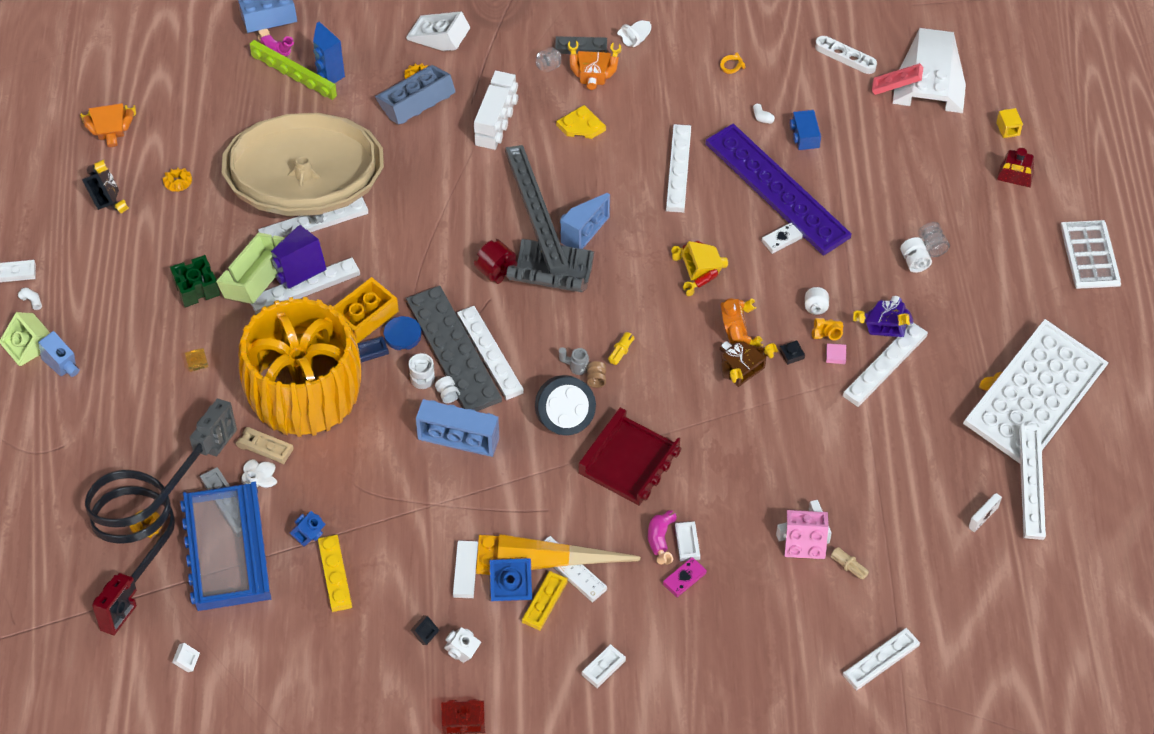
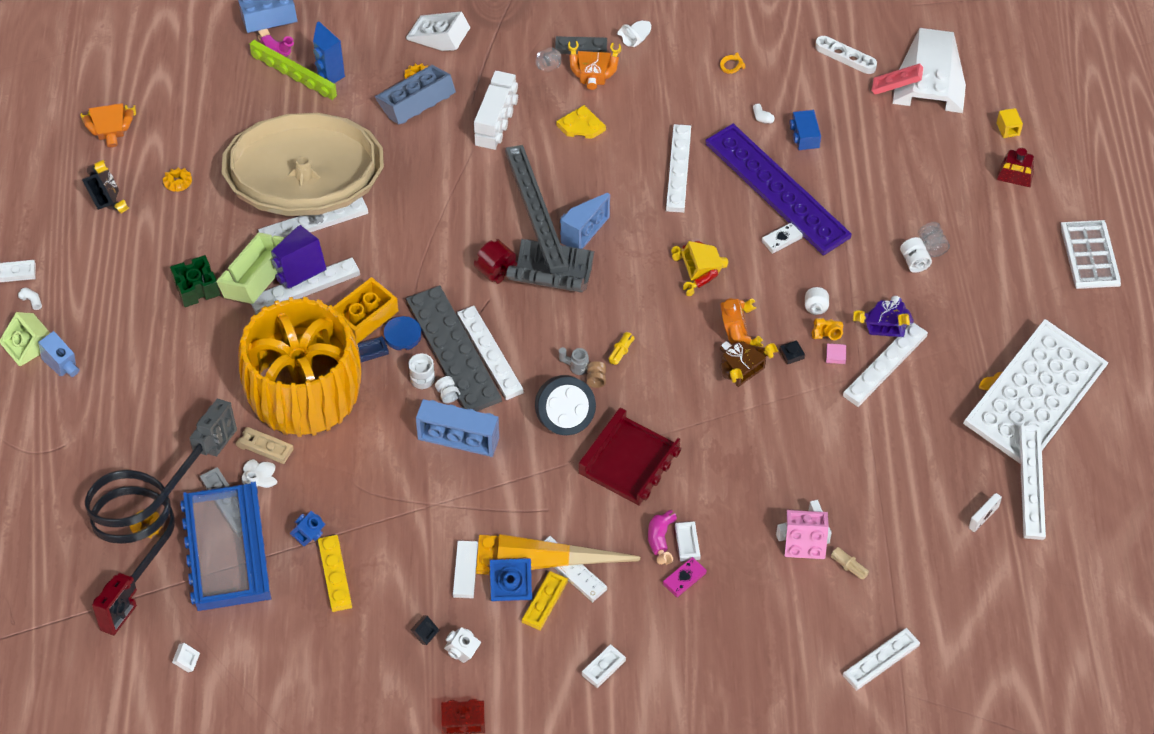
clear yellow plate [185,348,208,372] -> none

